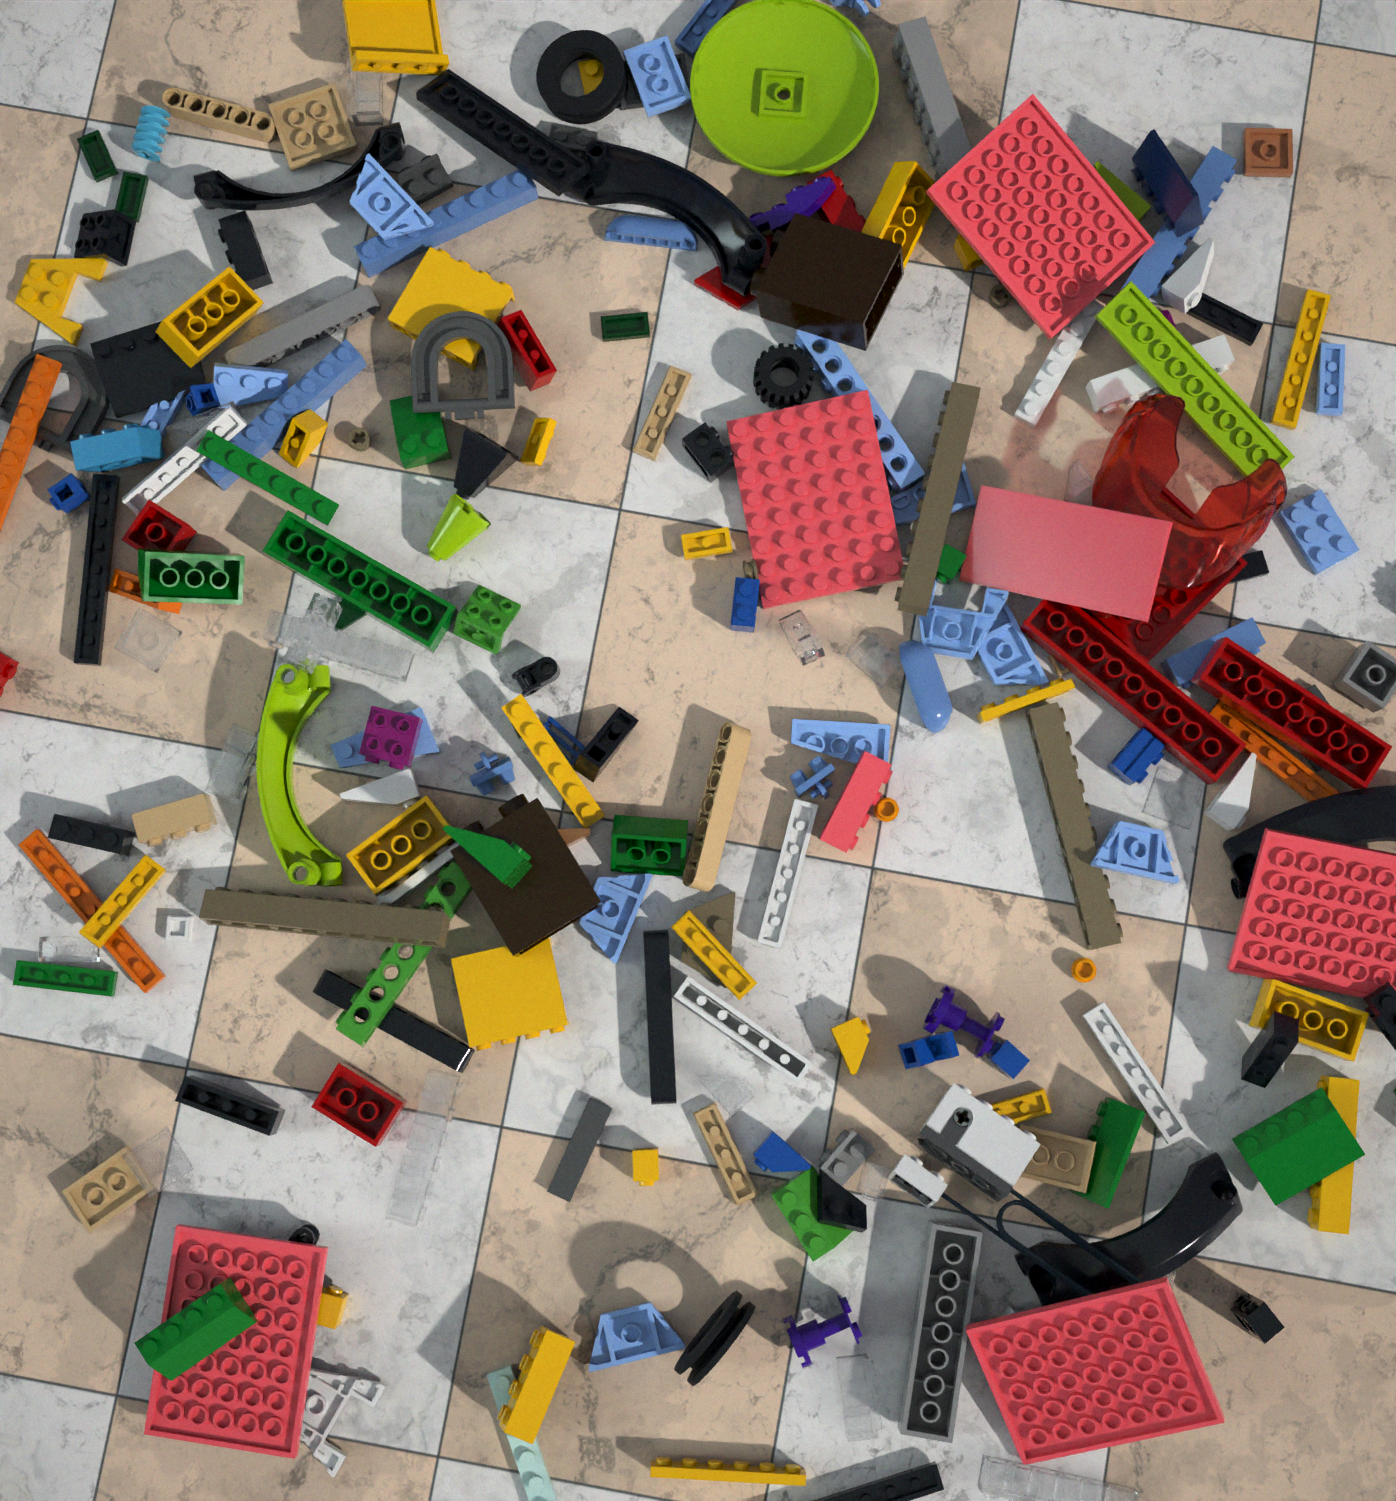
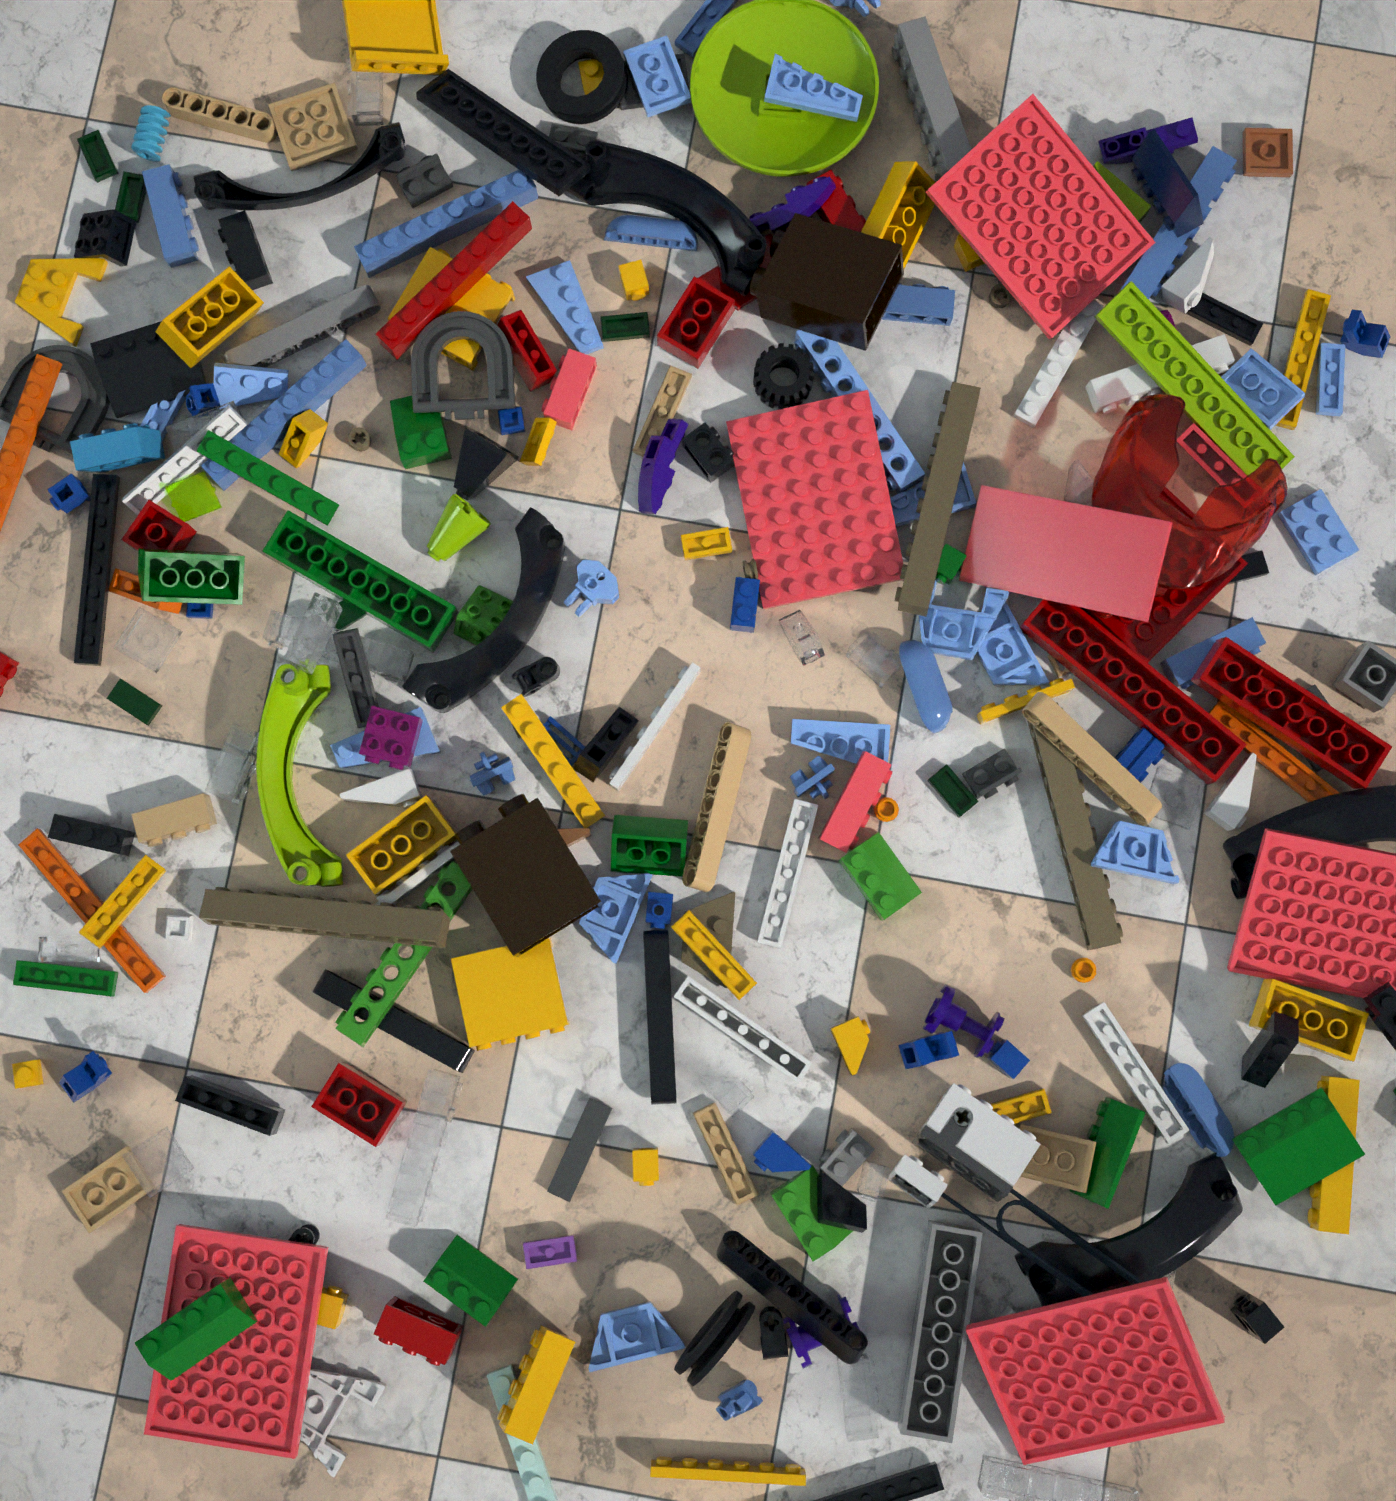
light blue wing [349,153,434,240] -> none
green slope [442,825,533,889] -> none
none -> yellow plate [12,1059,43,1089]
none -> blue brick [59,1051,112,1103]
none -> dark green tile [106,678,163,726]
none -> medium blue brick [142,164,199,268]
none -> clear neon green piece [165,471,222,522]
none -> blue tile [186,603,213,619]
none -> dark grey tile [332,628,379,728]
none -> red brick [374,1296,464,1366]
none -> red brick [375,201,532,360]
none -> black panel [402,507,565,713]
none -> green slope [423,1234,518,1327]
none -> blue tile [498,407,525,435]
none -> medium lavender plate [523,1234,577,1269]
none -> light blue wing [526,260,604,355]
none -> coral brick [542,349,597,430]
none -> light blue hinge [564,560,619,617]
none -> white plate [609,662,701,792]
none -> yellow brick [618,259,649,301]
none -> dark purple slope [638,419,689,514]
none -> blue brick [645,892,673,929]
none -> red brick [657,276,735,369]
none -> medium blue hips [716,1380,763,1421]
none -> black beam [717,1230,868,1364]
none -> black piece [759,1306,789,1360]
none -> light blue wing [764,54,863,122]
none -> bright green slope [838,832,922,921]
none -> medium blue brick [881,283,955,326]
none -> dark green tile [927,764,979,818]
none -> dark grey bracket [962,748,1022,799]
none -> tan beam [1022,692,1162,826]
none -> dark purple slope [1098,117,1198,164]
none -> medium blue brick [1163,1063,1234,1157]
none -> coral brick [1176,423,1263,510]
none -> light blue plate [1221,348,1305,430]
none -> blue brick [1340,309,1391,358]

